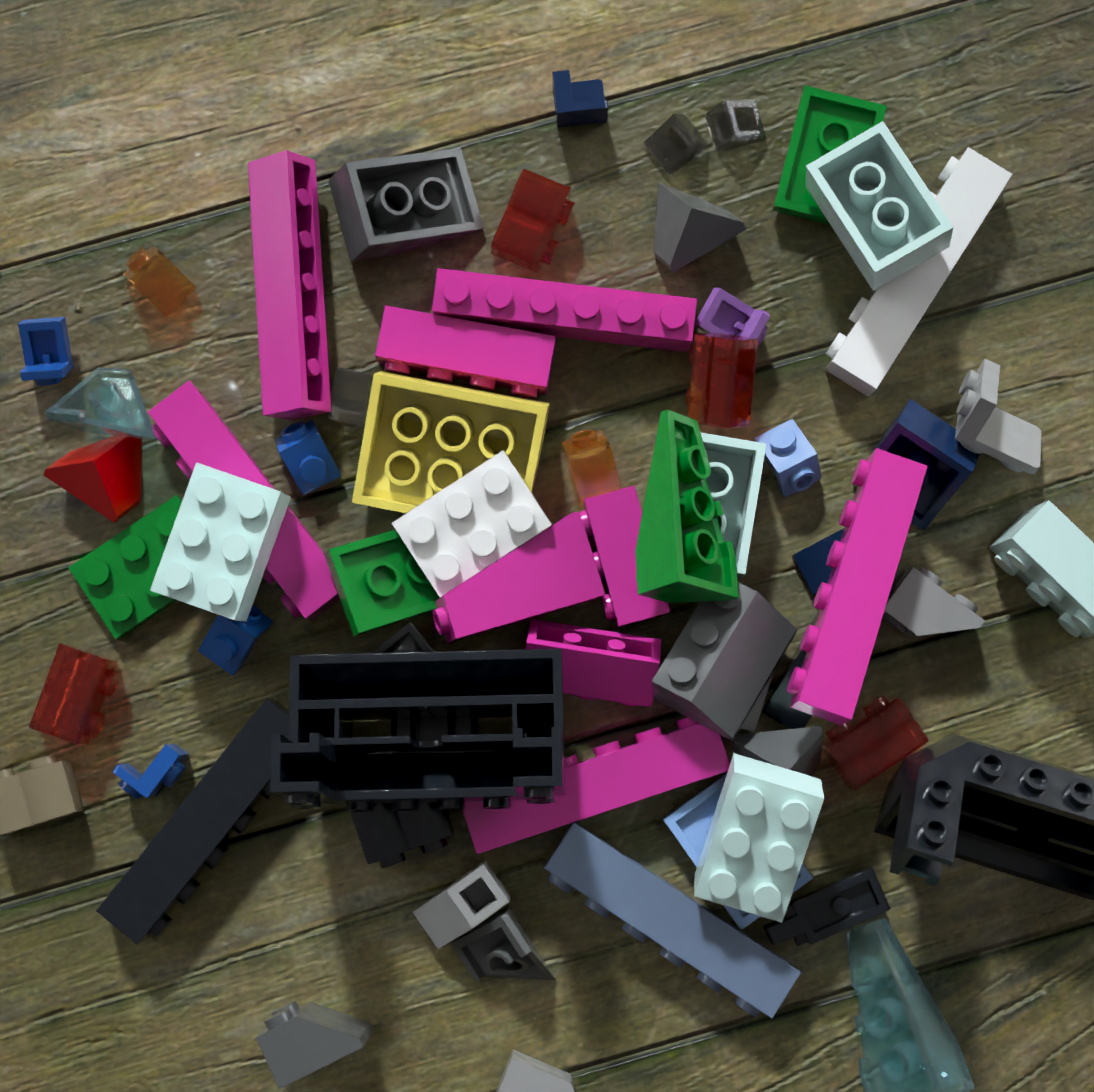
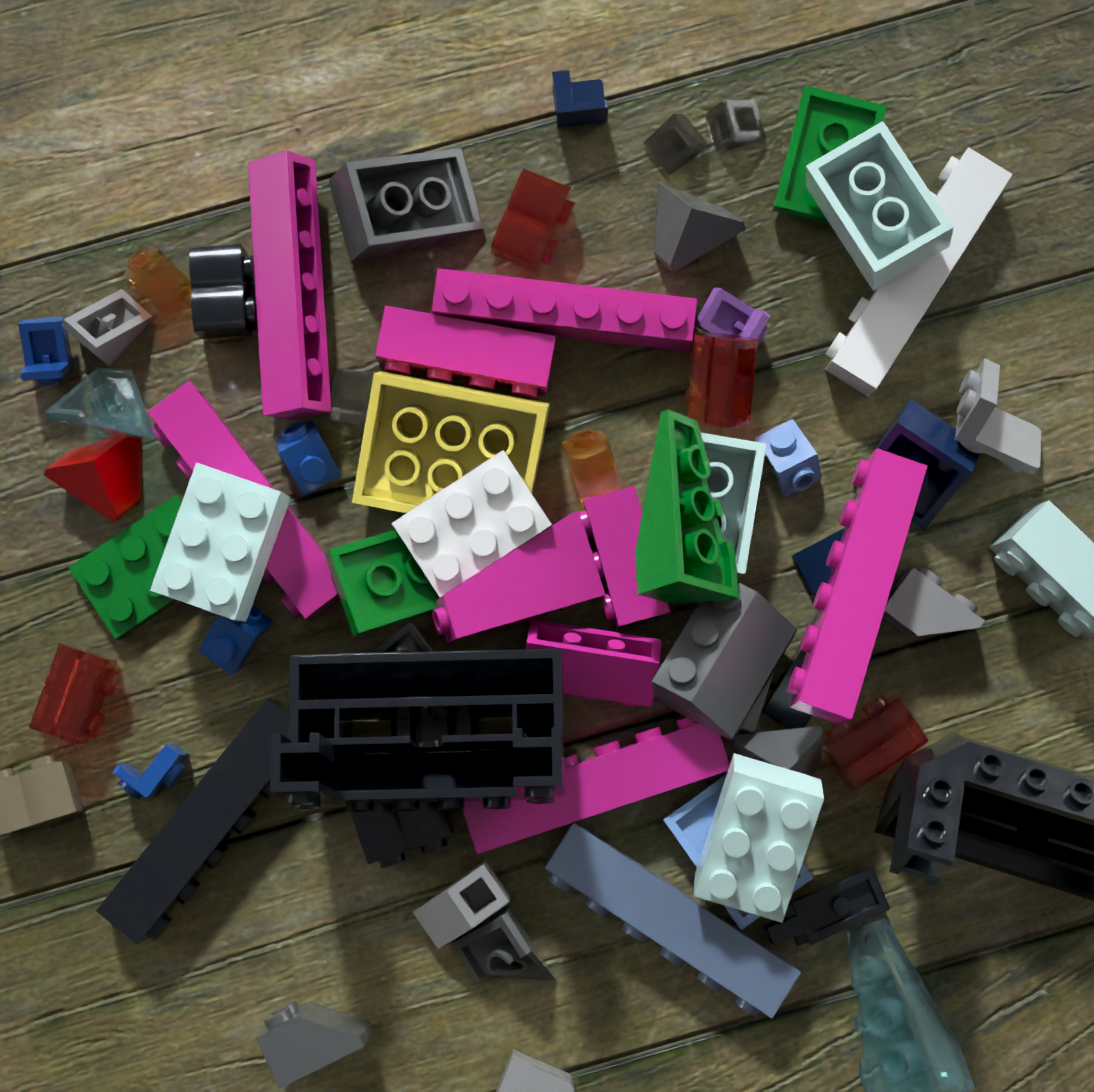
none -> light grey slope [62,289,153,366]
none -> black brick [189,244,257,339]

